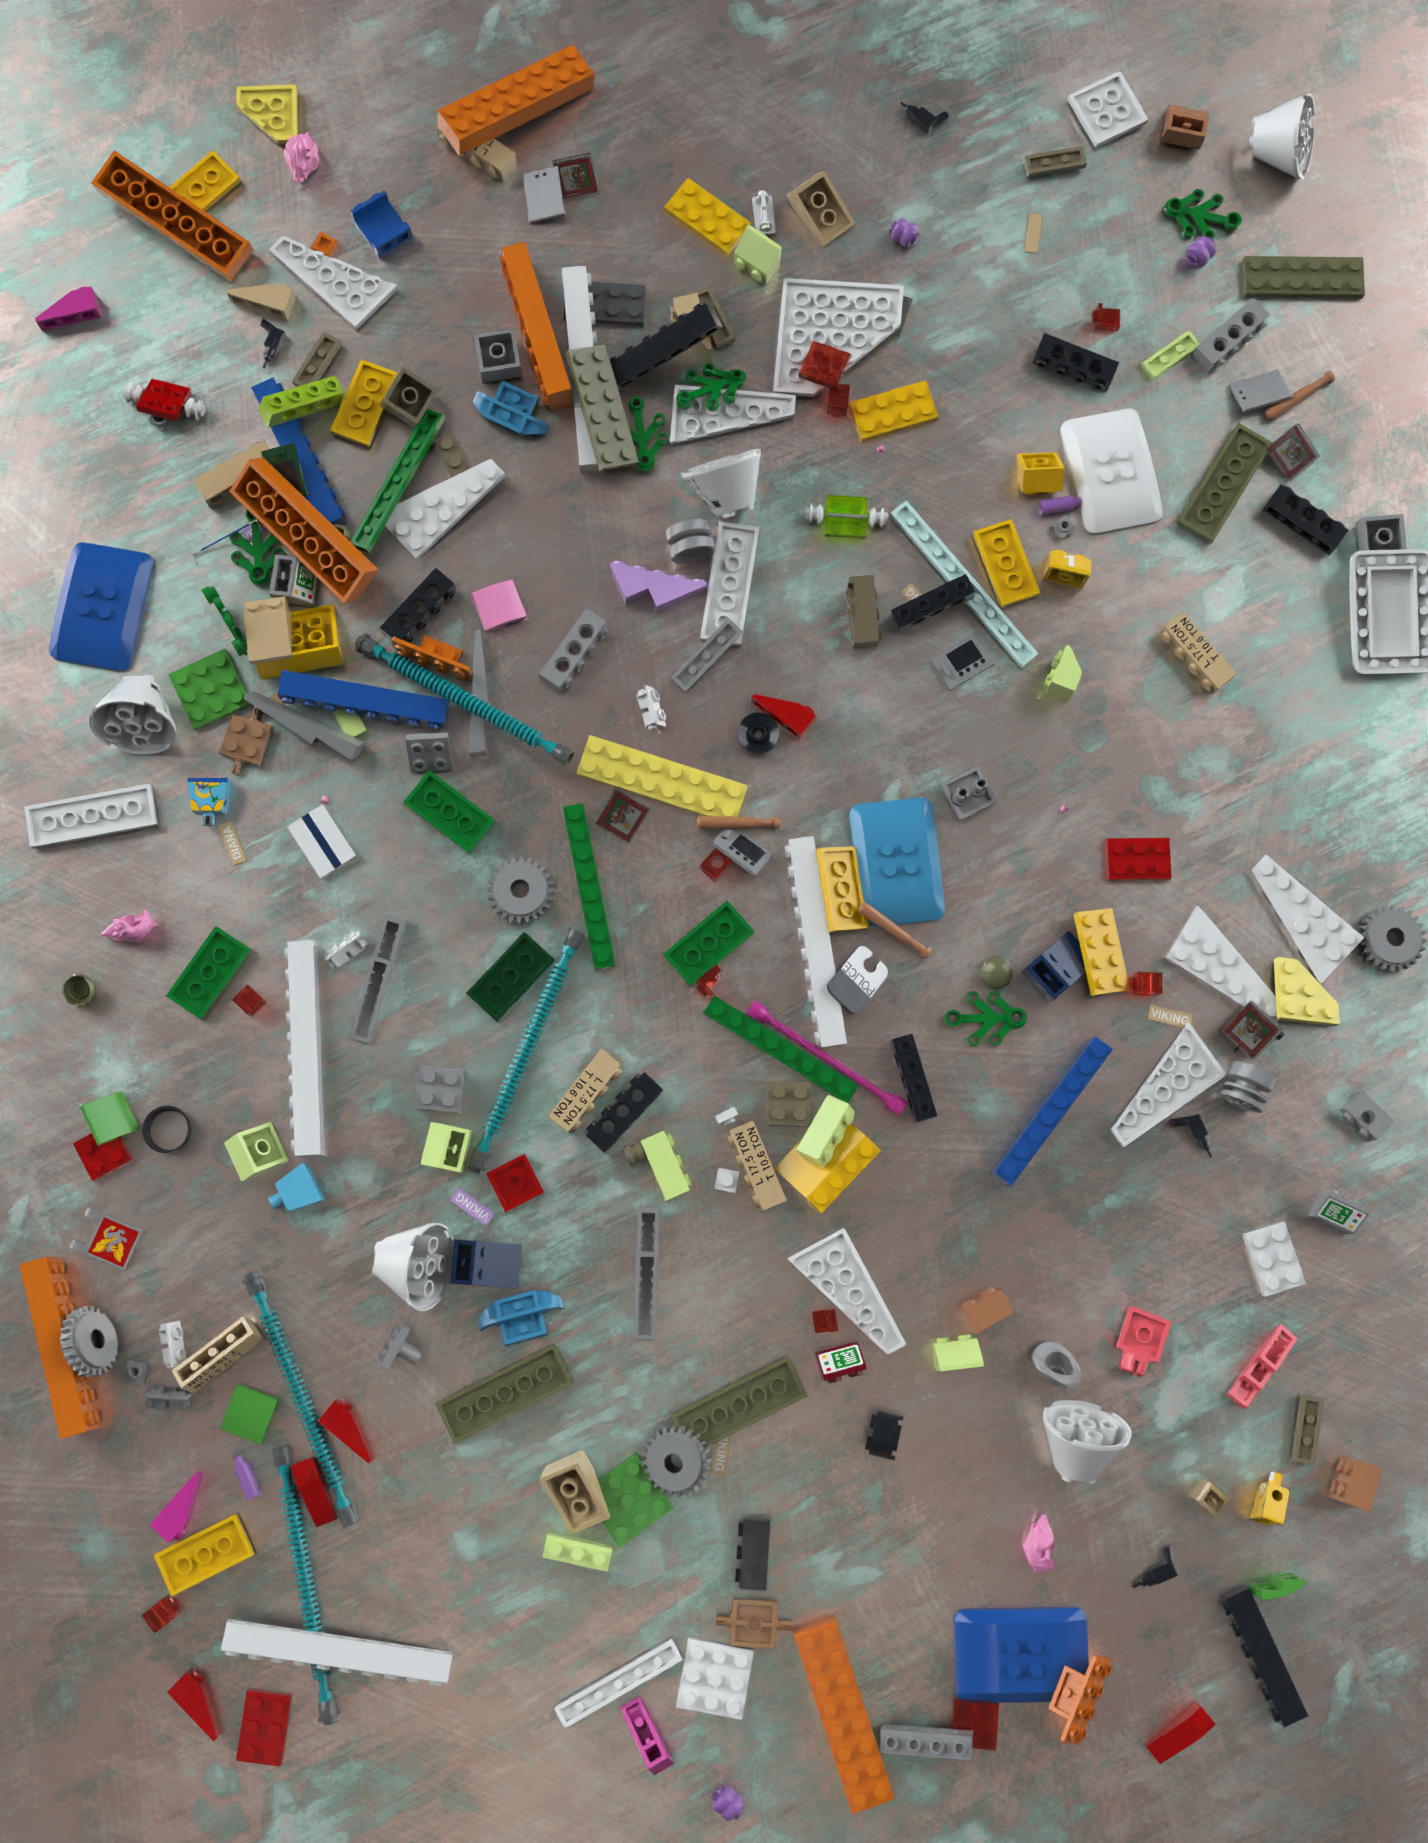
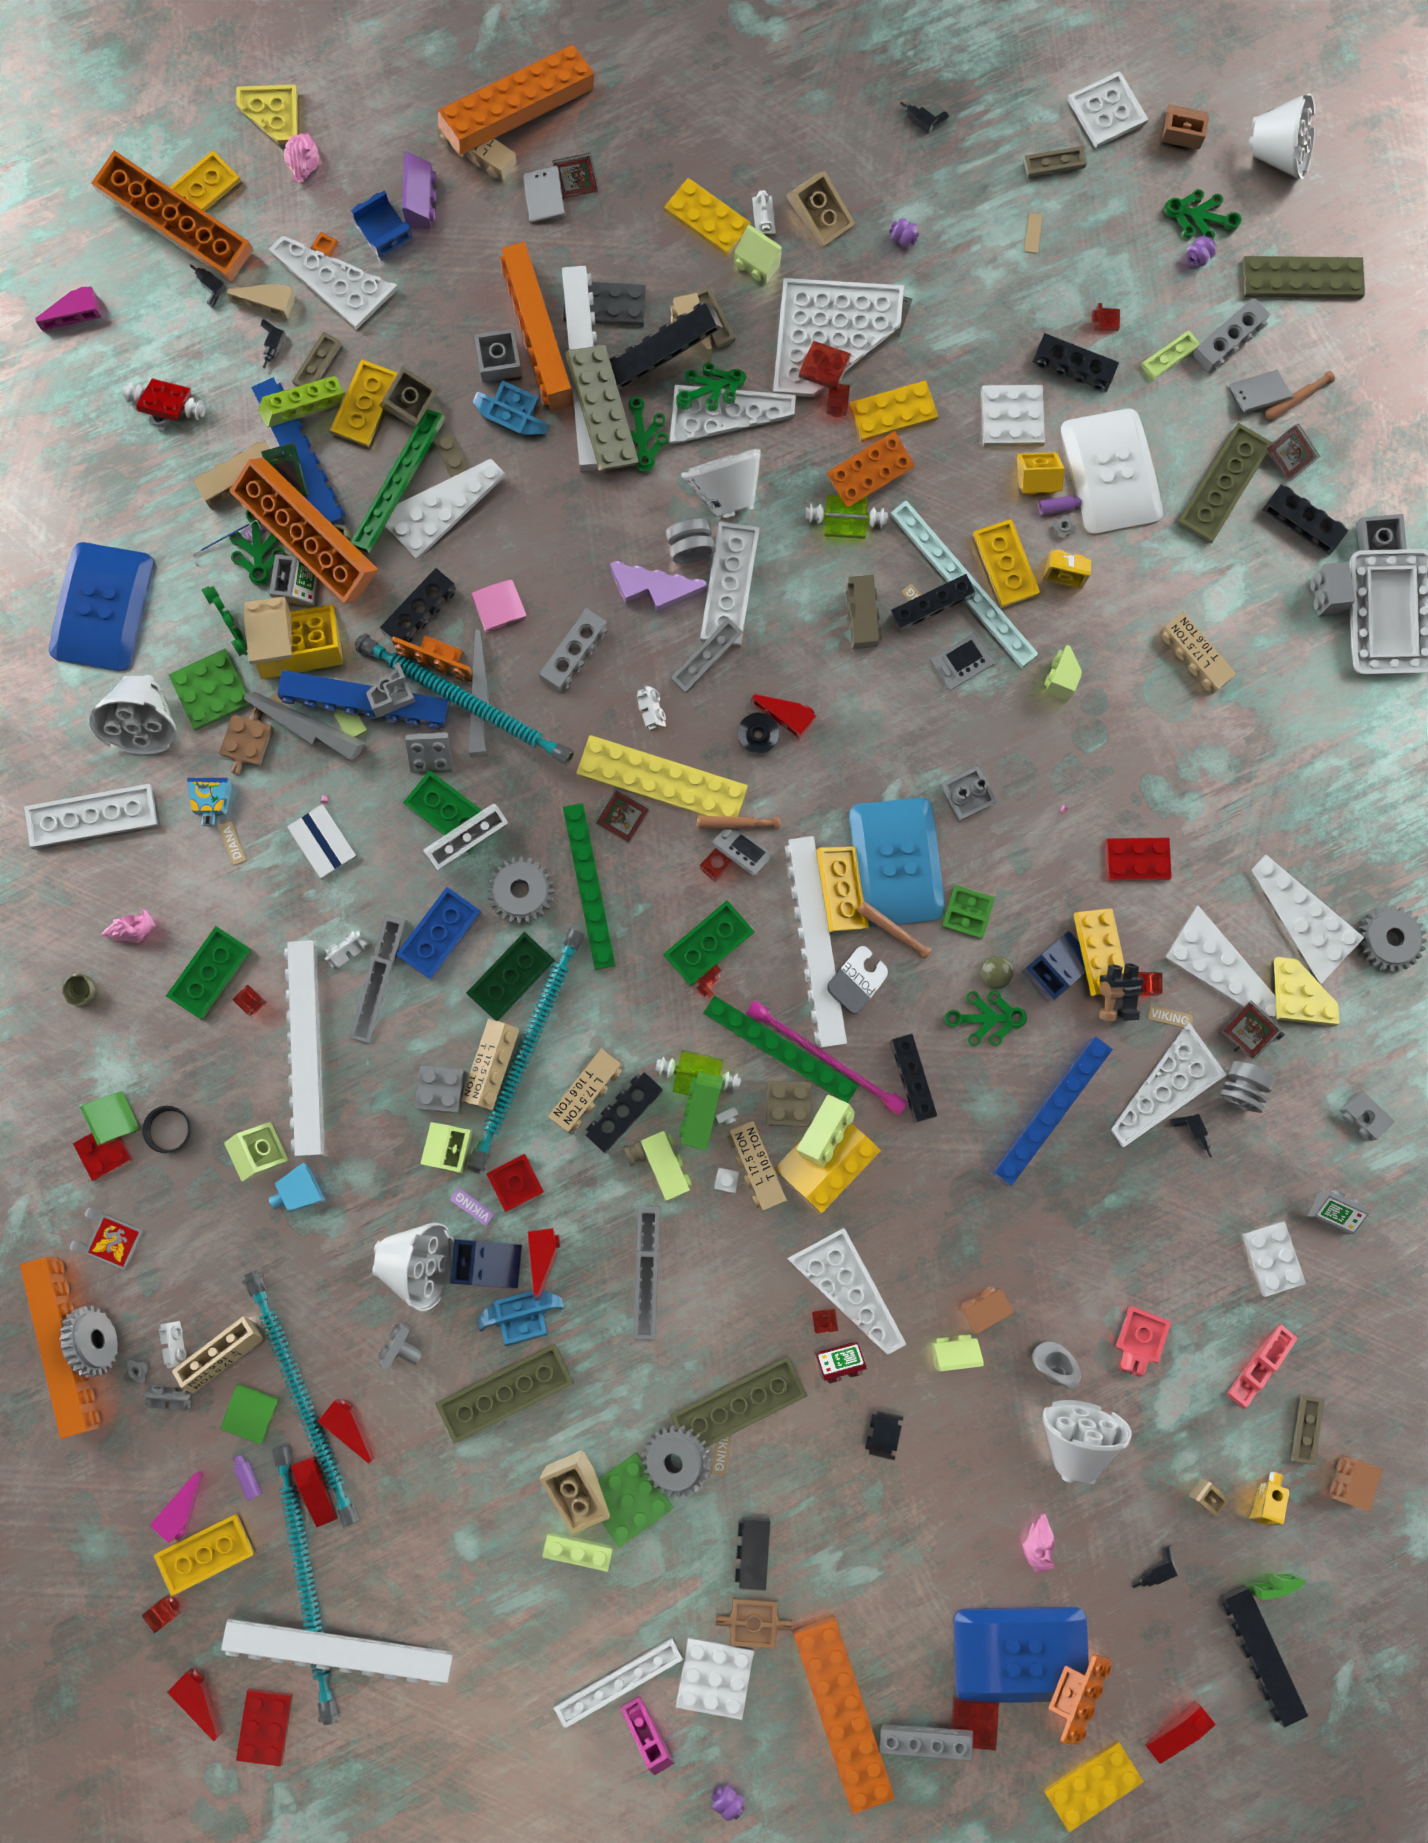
none -> black piece [190,264,226,309]
none -> light grey slope [366,662,416,718]
none -> blue plate [396,887,481,980]
none -> medium lavender slope [402,152,436,229]
none -> white brick [423,804,508,870]
none -> tan brick [461,1019,520,1111]
none -> red slope [527,1228,561,1301]
none -> clear neon green plate [655,1050,741,1095]
none -> bright green brick [679,1071,723,1150]
none -> orange bracket [826,431,915,508]
none -> bright green slope [942,884,995,939]
none -> white plate [981,385,1045,446]
none -> yellow plate [1043,1740,1144,1833]
none -> black hips [1099,963,1144,1021]
none -> light grey brick [1310,562,1356,617]

